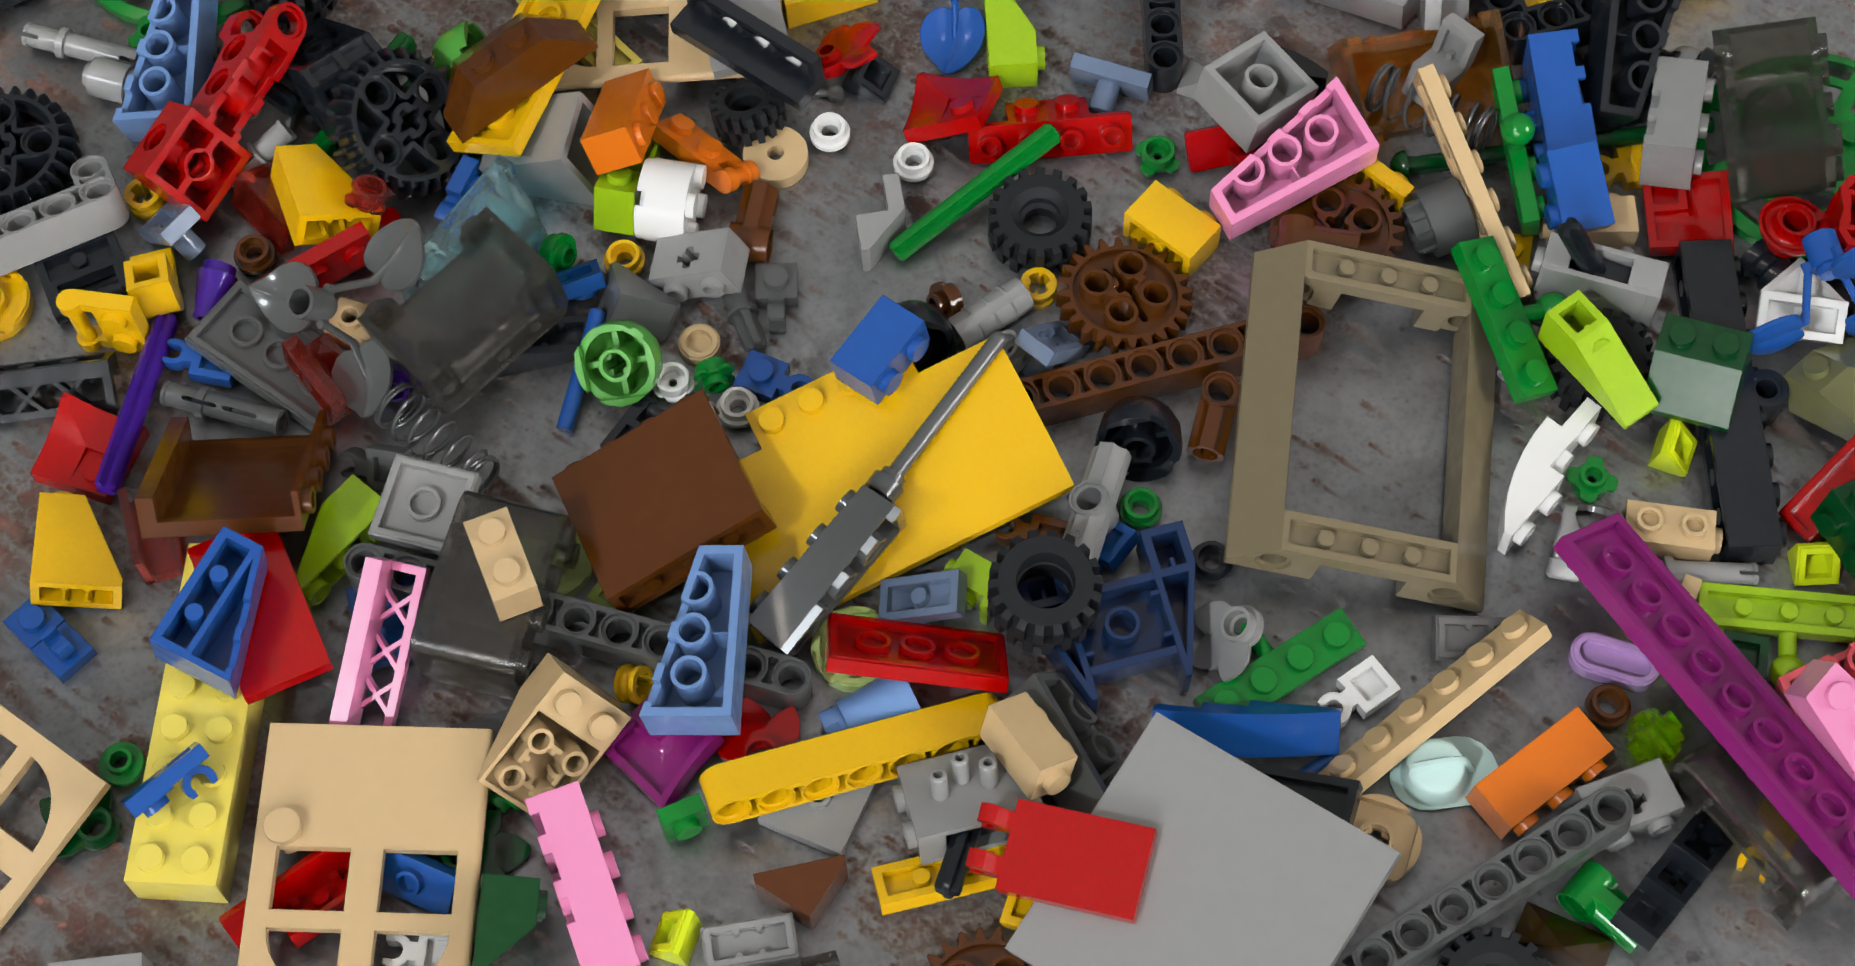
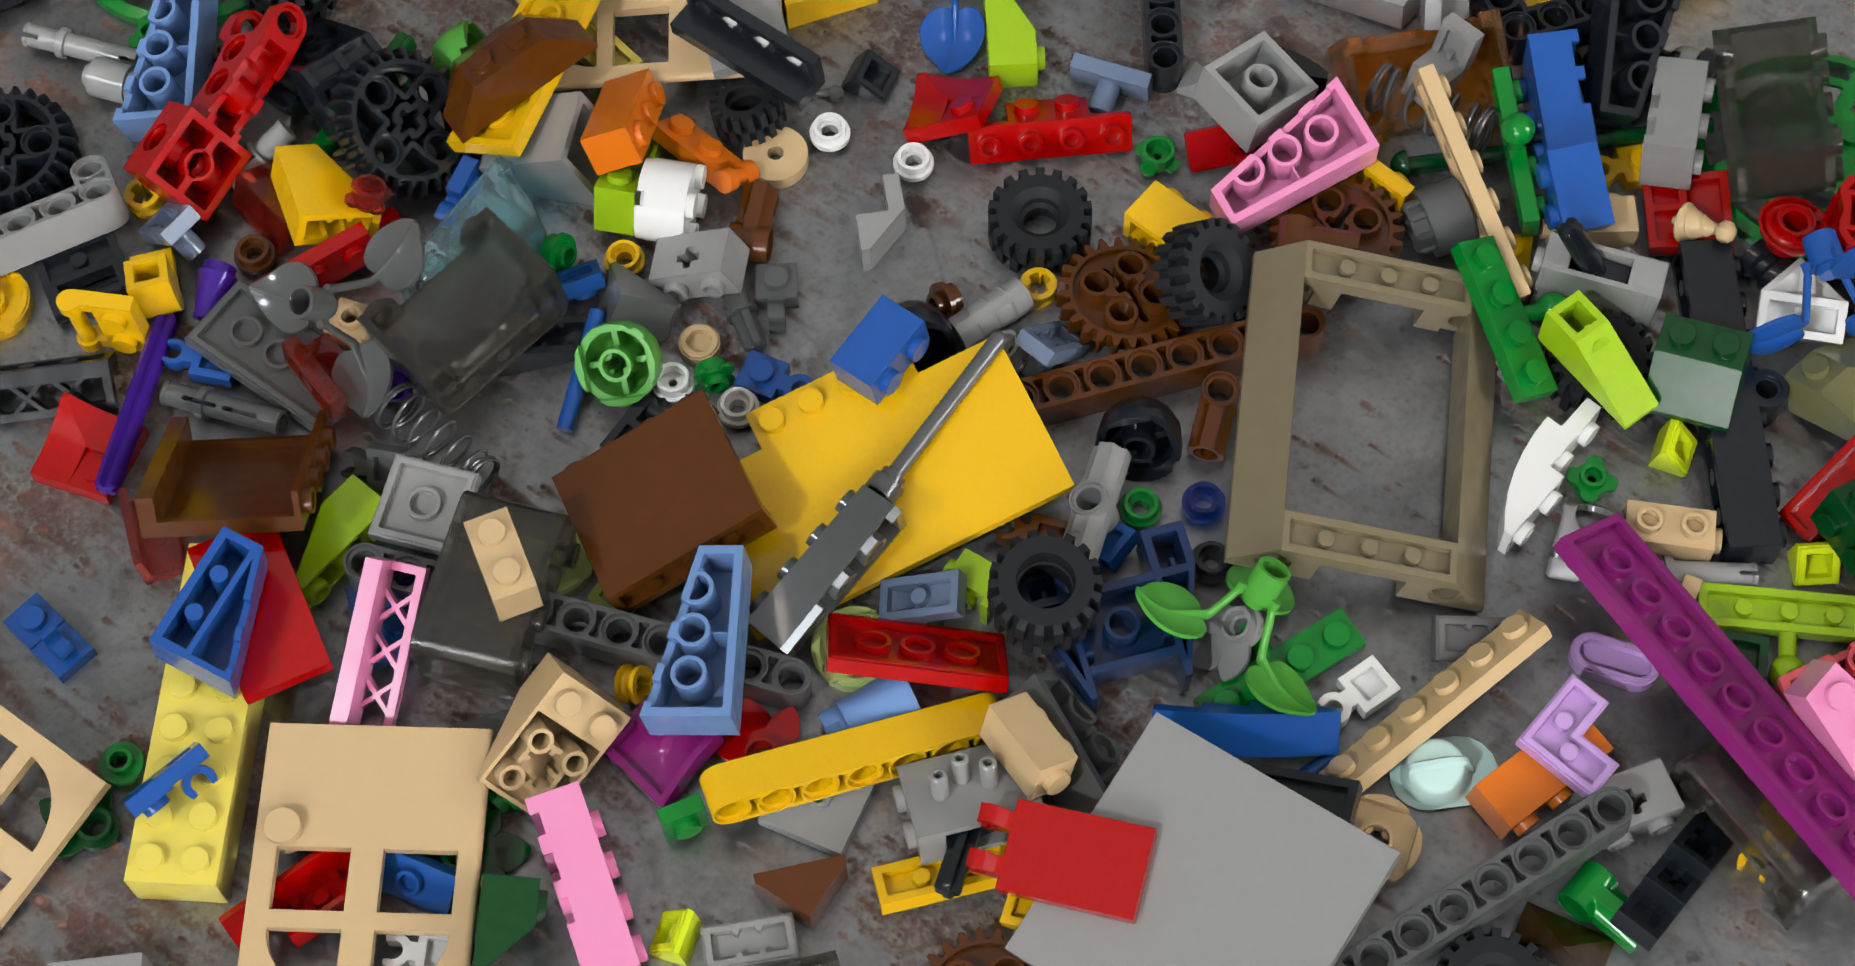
yellow slope [30,491,123,609] -> none
red plate [815,21,881,79] -> none
green axle [888,124,1061,261] -> none
reddish brown plate [1584,684,1631,729] -> none
clear neon green gear [1625,708,1685,764] -> none
none -> bright green plant [1135,556,1317,716]
none -> black tyre [1153,218,1255,329]
none -> clear blue plate [1182,481,1226,524]
none -> lavender tile [1515,674,1620,799]
none -> tan piece [1671,202,1738,244]

